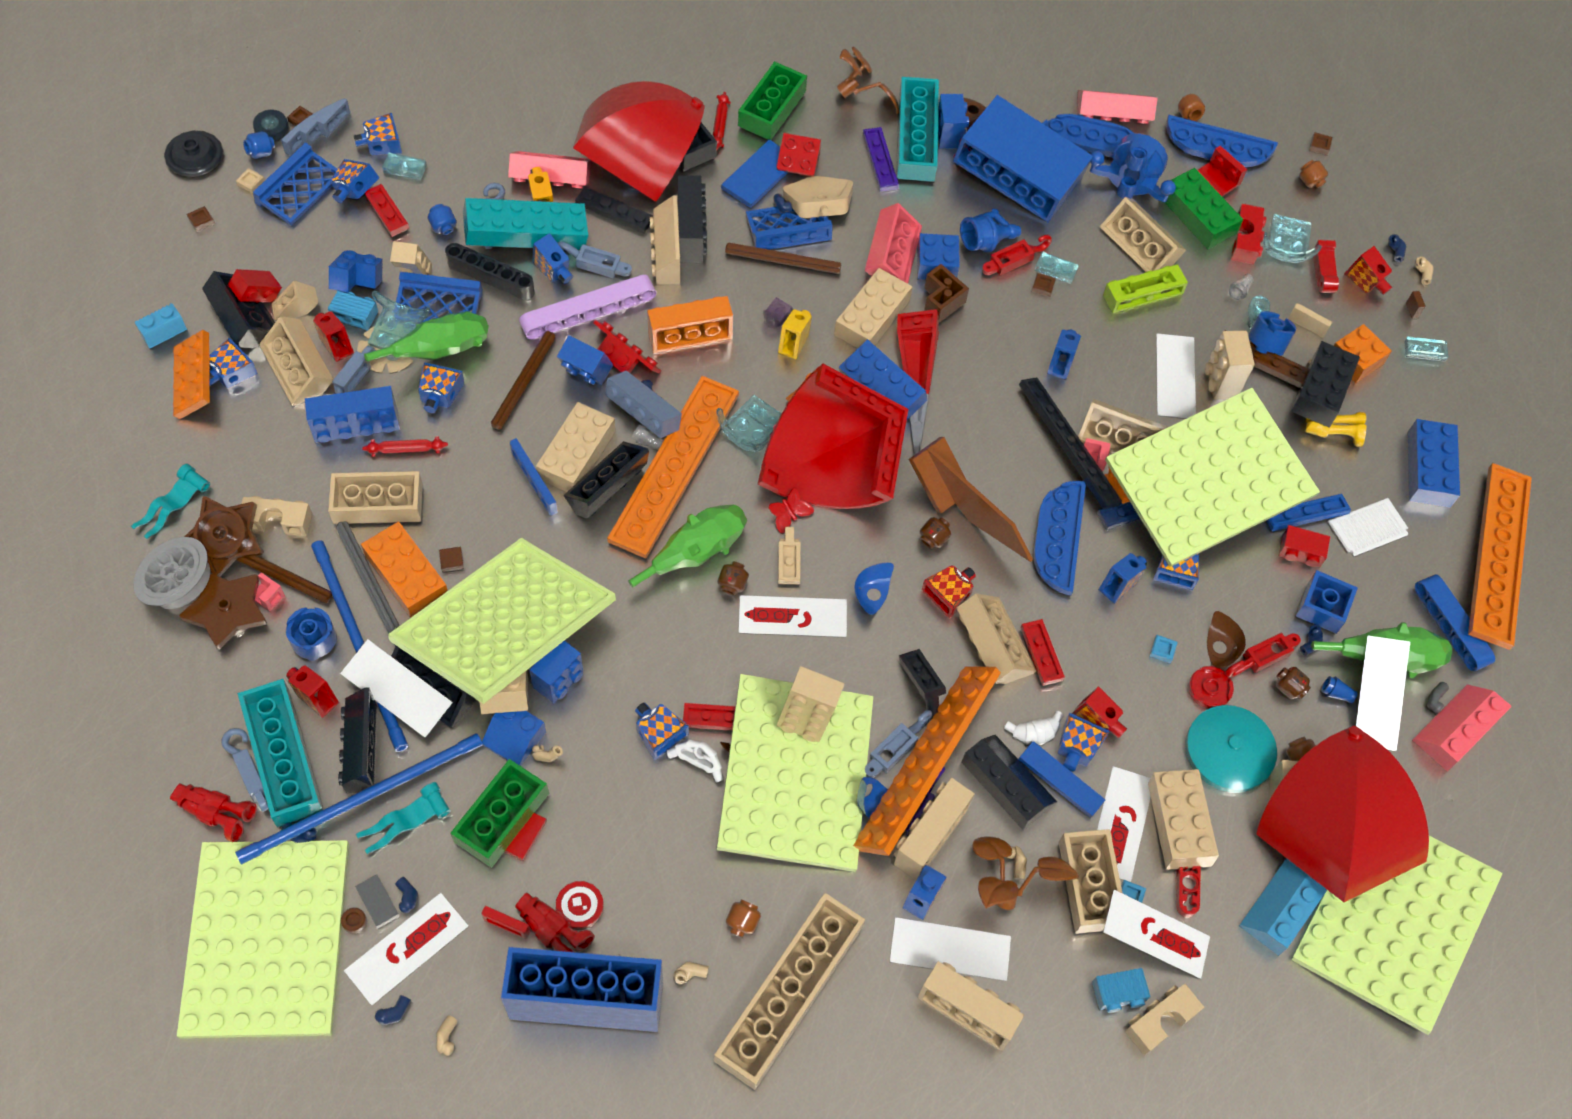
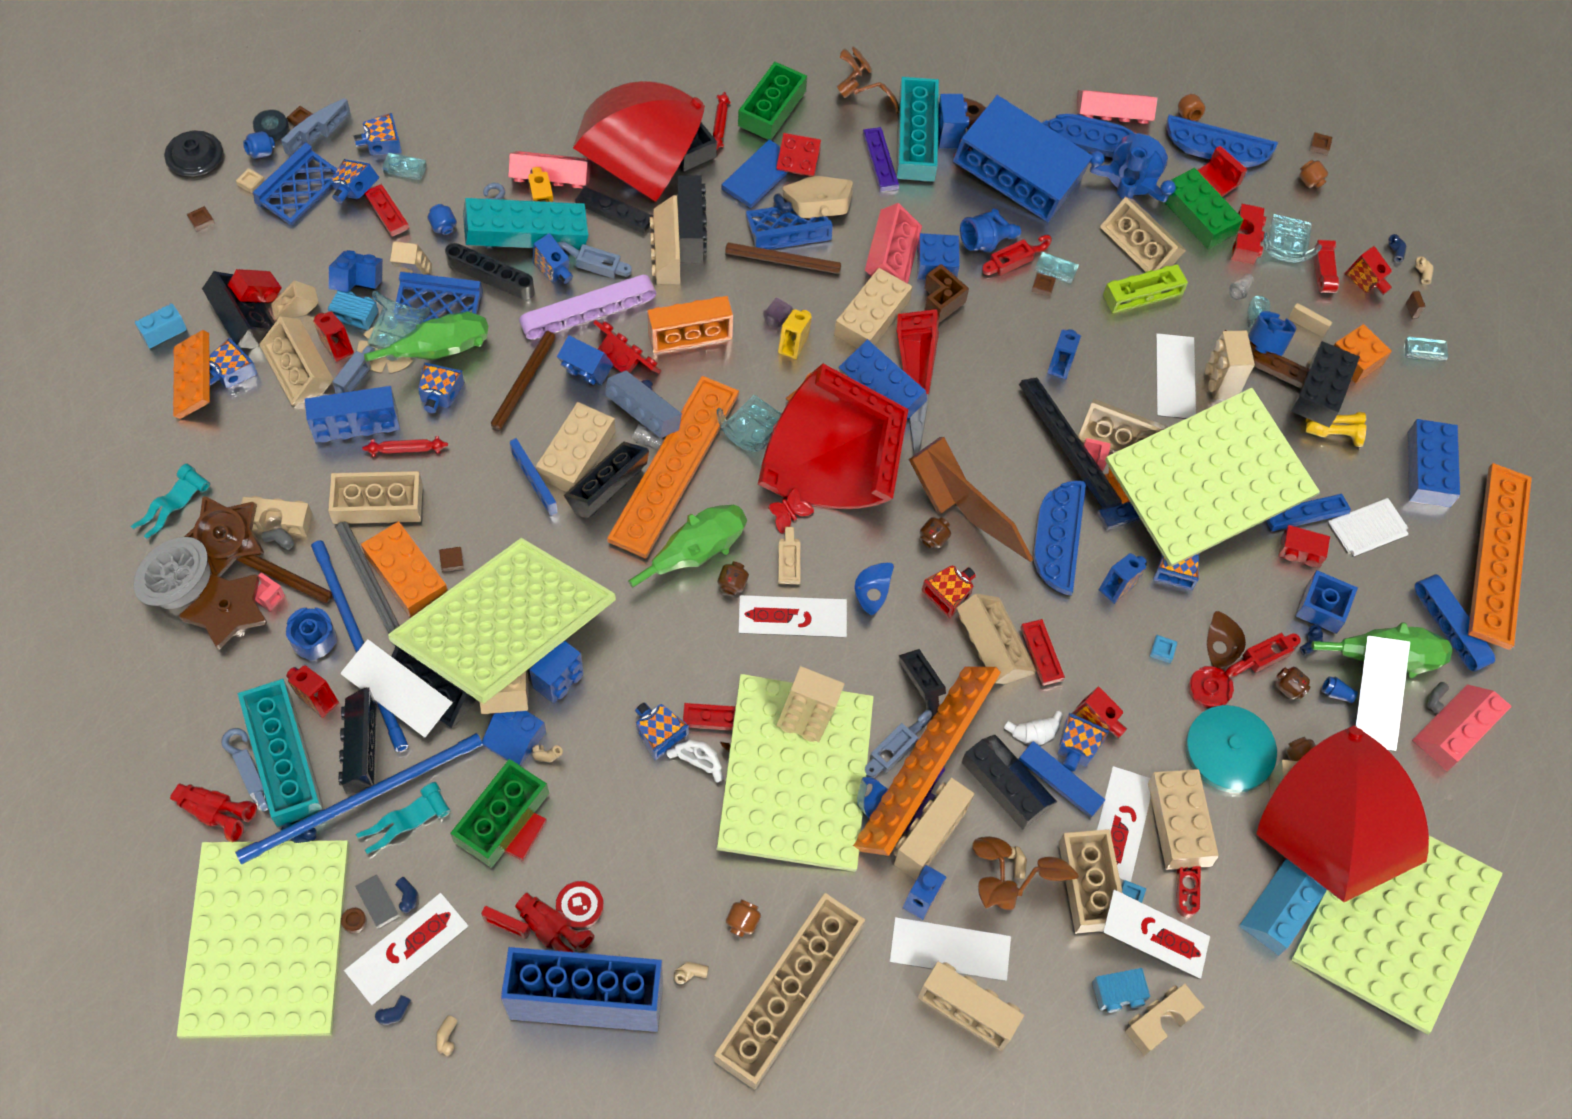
none -> dark grey arm [262,528,294,549]

